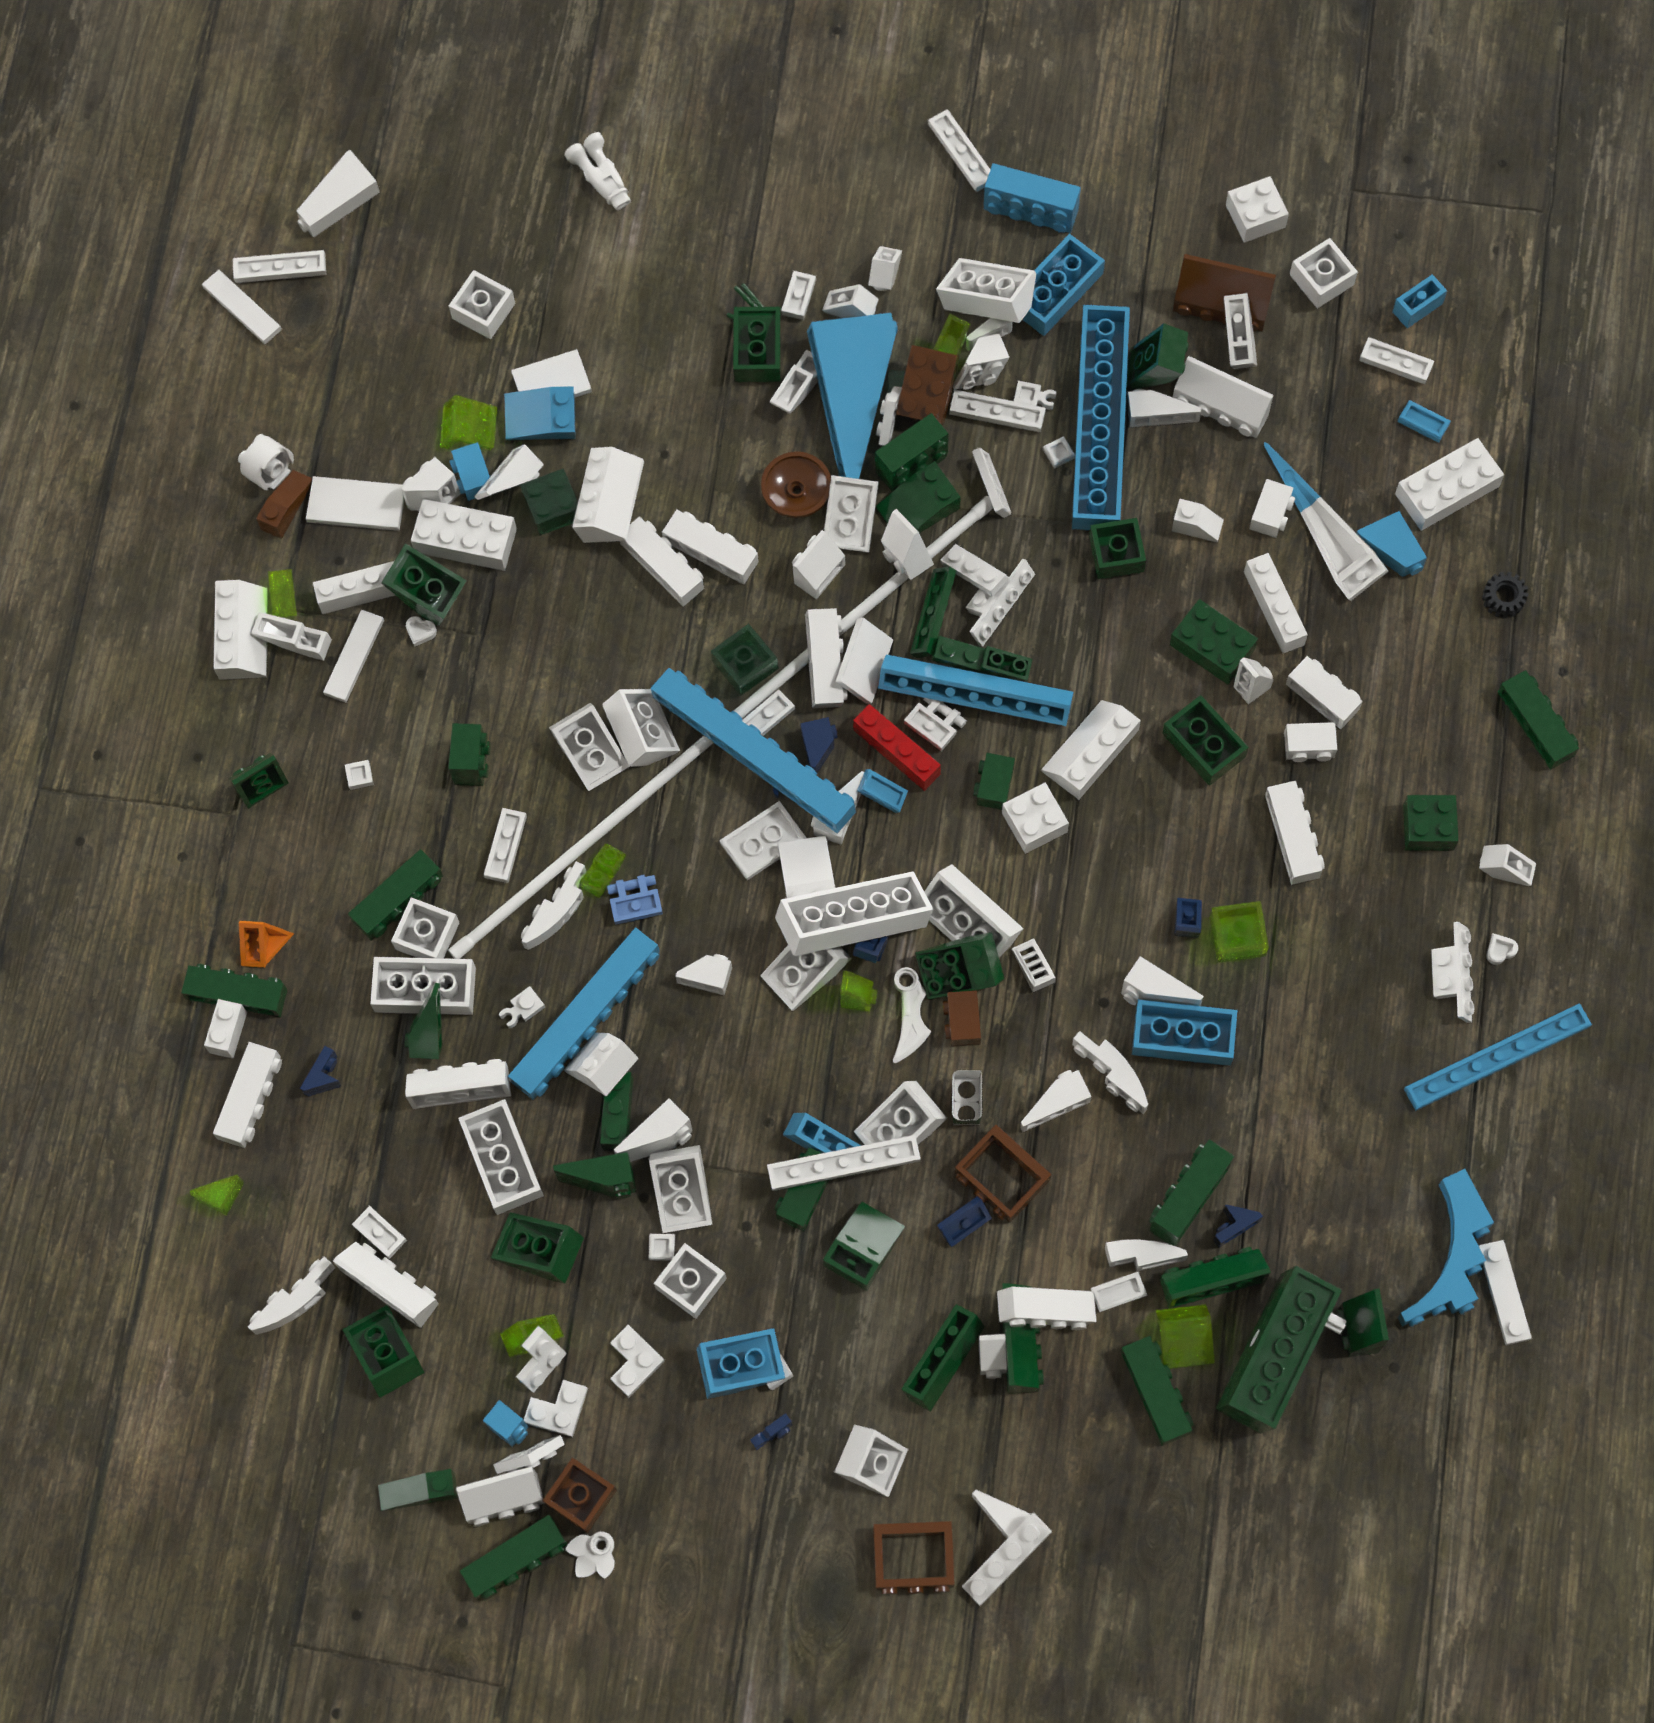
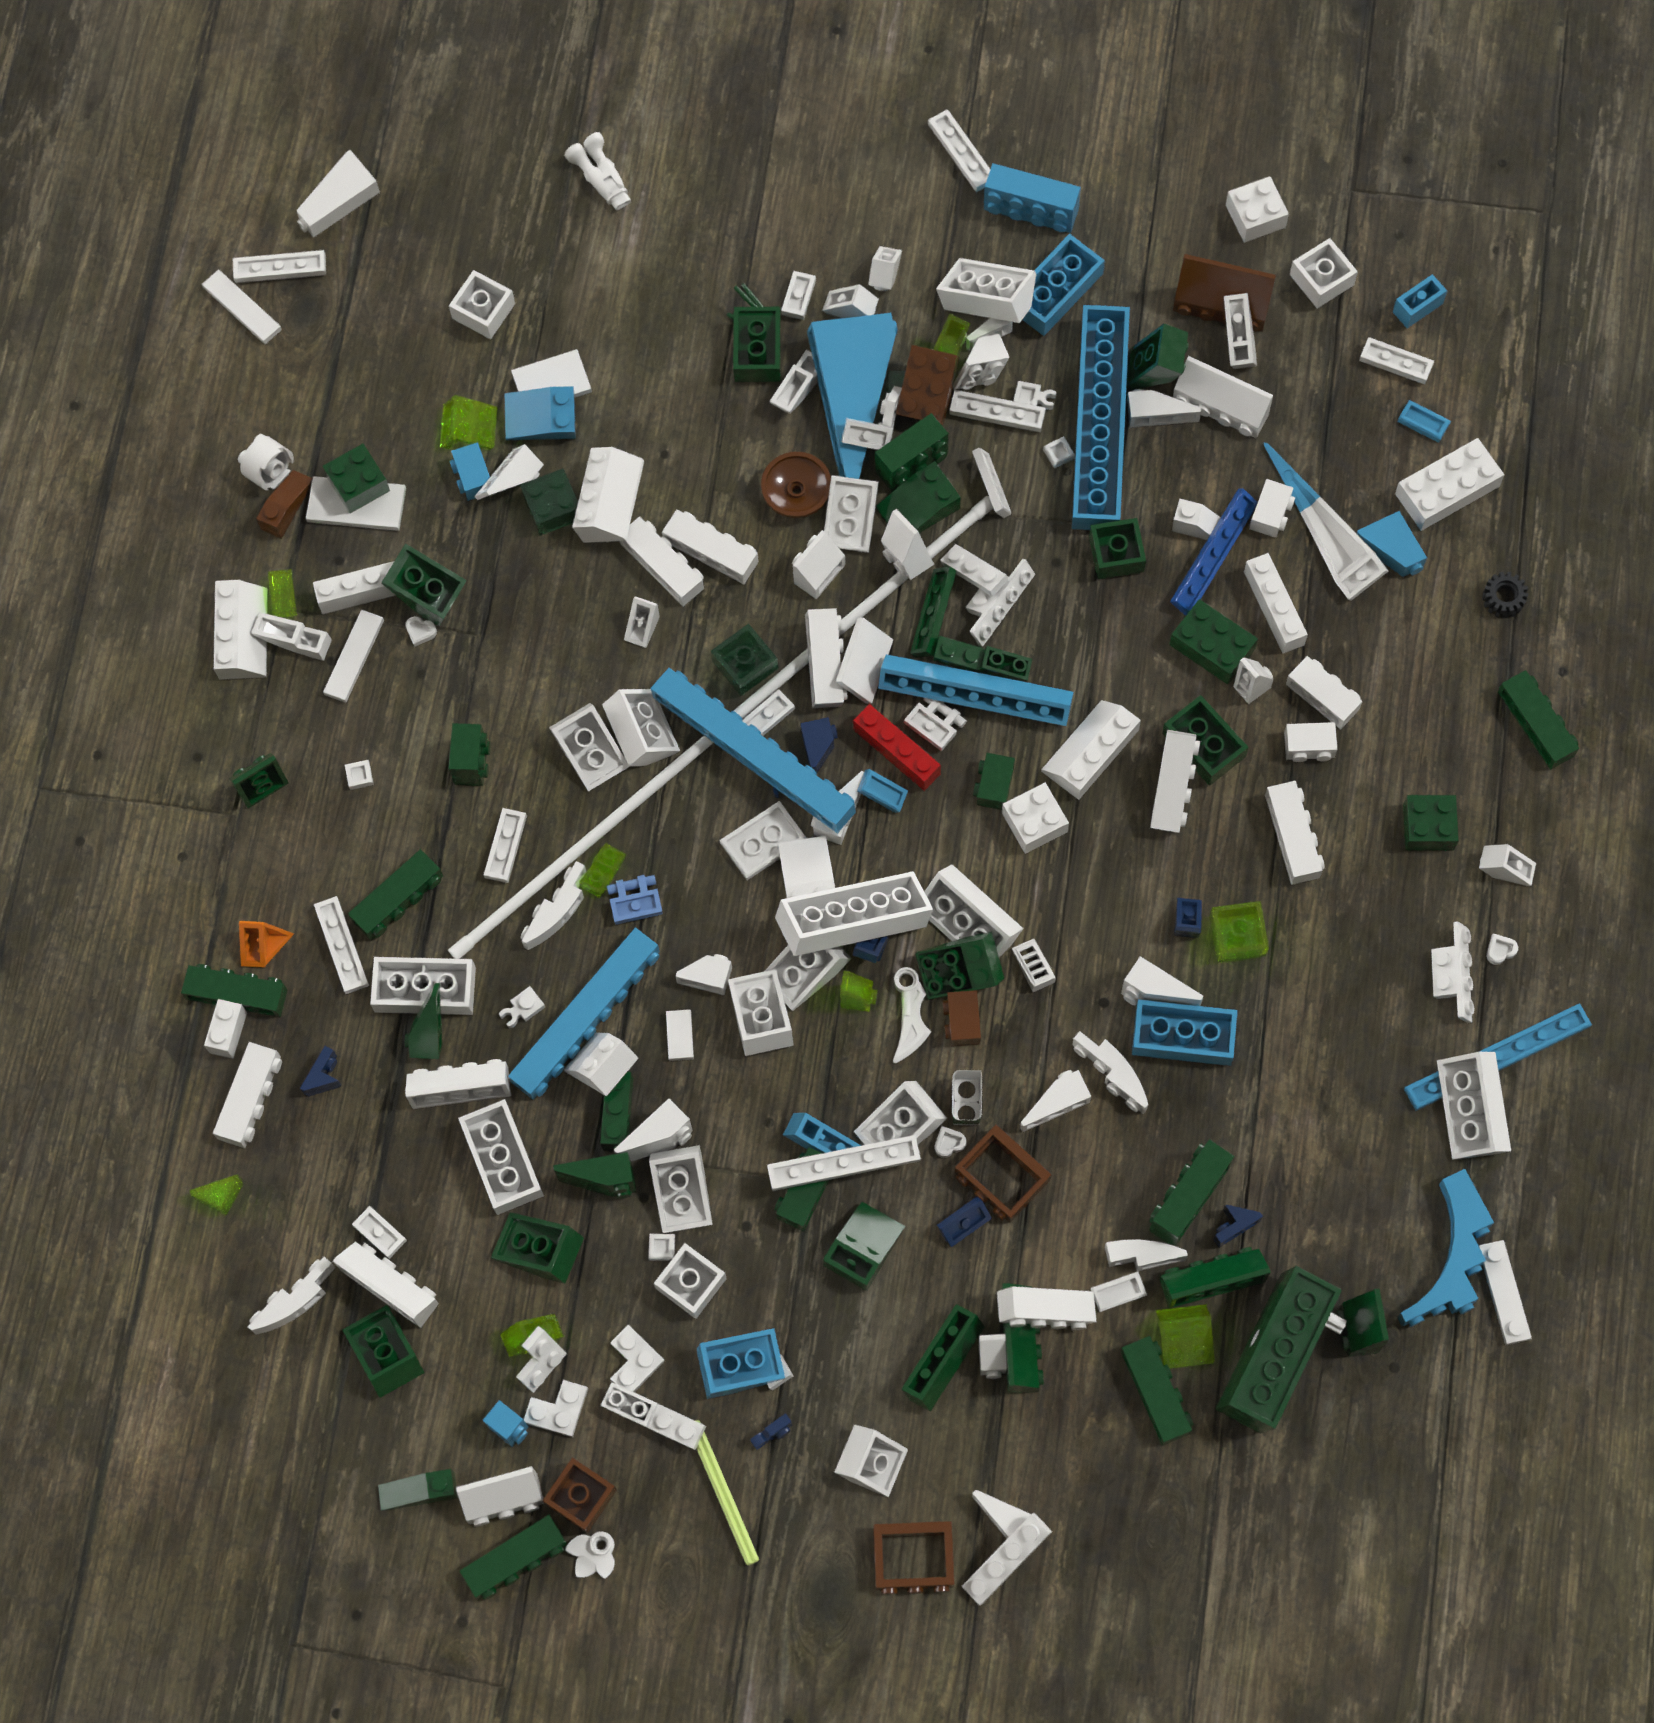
white brick [391,897,459,959] -> none
white slope [401,457,460,510] -> none
white brick [411,499,517,571] -> none
white plate [494,1435,565,1474] -> none
none -> white plate [314,896,369,994]
none -> dark green brick [323,443,390,514]
none -> white slope [601,1382,706,1450]
none -> white slope [624,597,660,648]
none -> white tile [666,1009,694,1061]
none -> yellowish green axle [695,1420,759,1565]
none -> white slope [728,969,794,1056]
none -> white plate [841,418,893,450]
none -> white tile [935,1126,966,1158]
none -> white brick [1150,730,1200,833]
none -> blue tile [1170,488,1258,616]
none -> white slope [1437,1052,1511,1159]

